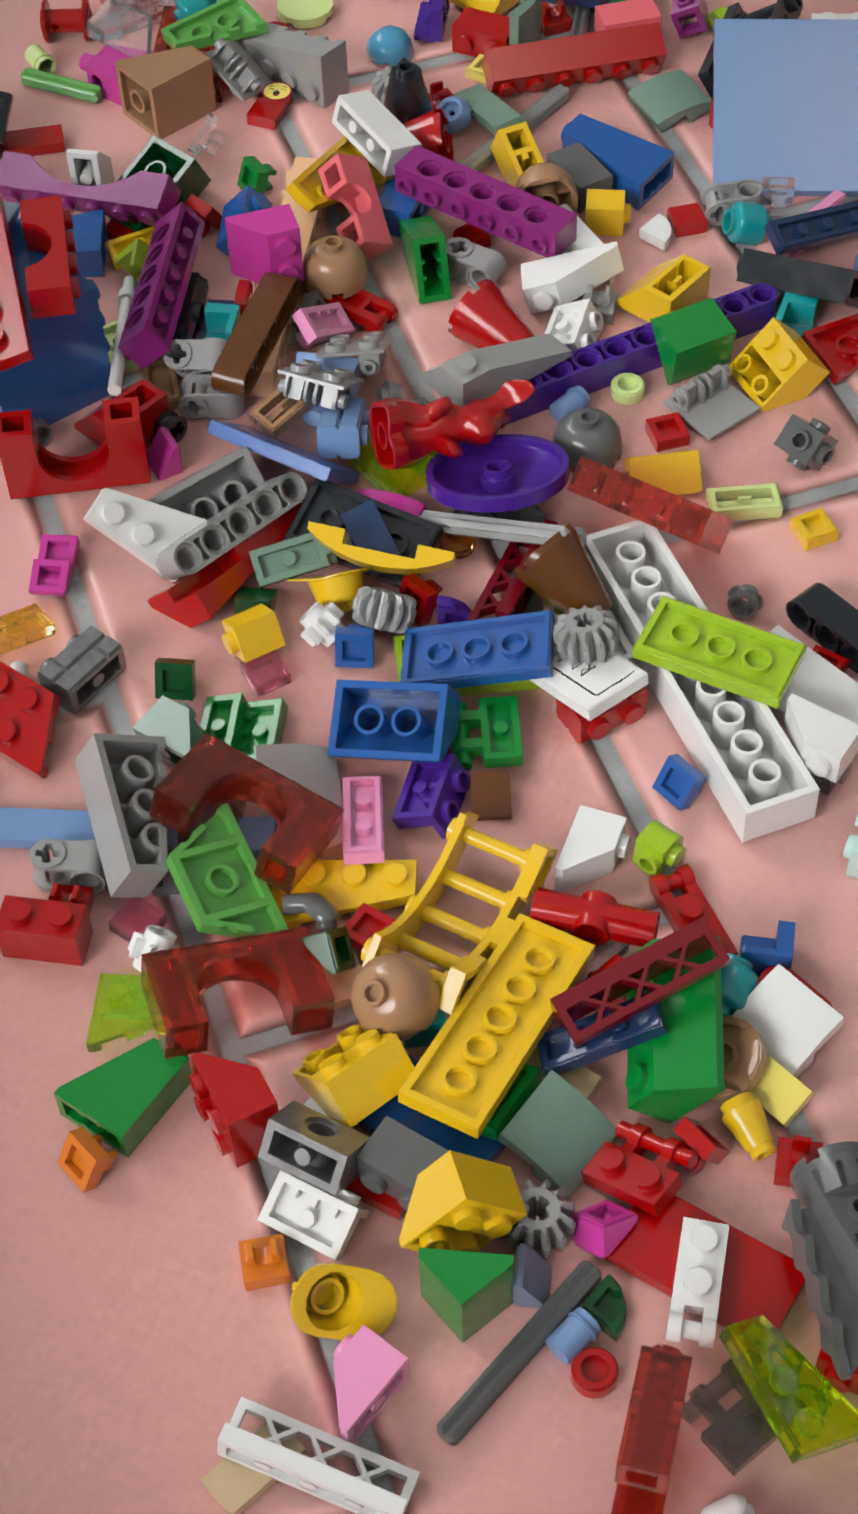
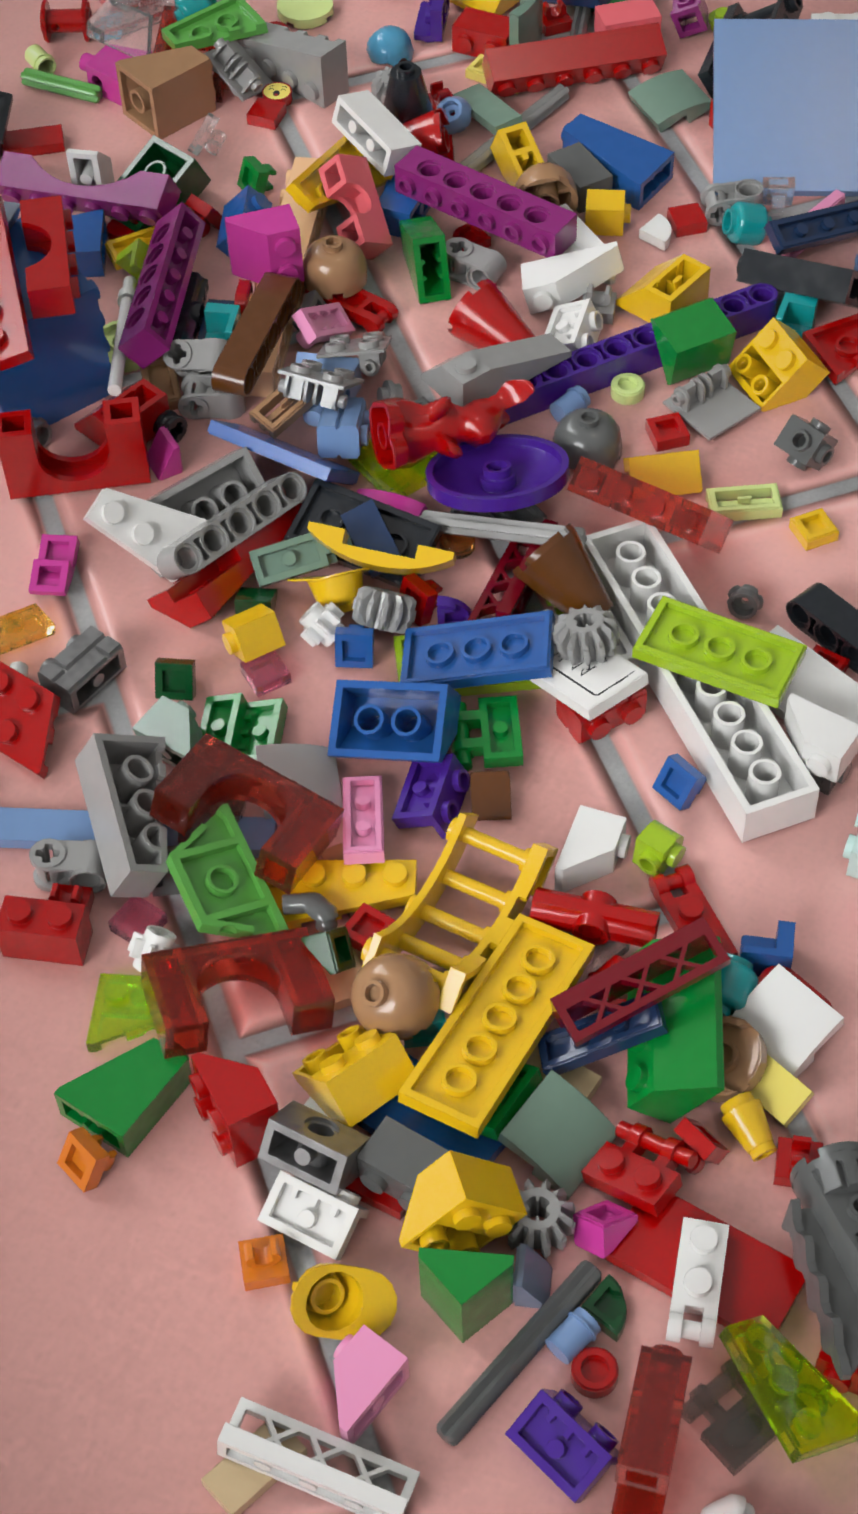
none -> dark purple bracket [505,1389,624,1503]

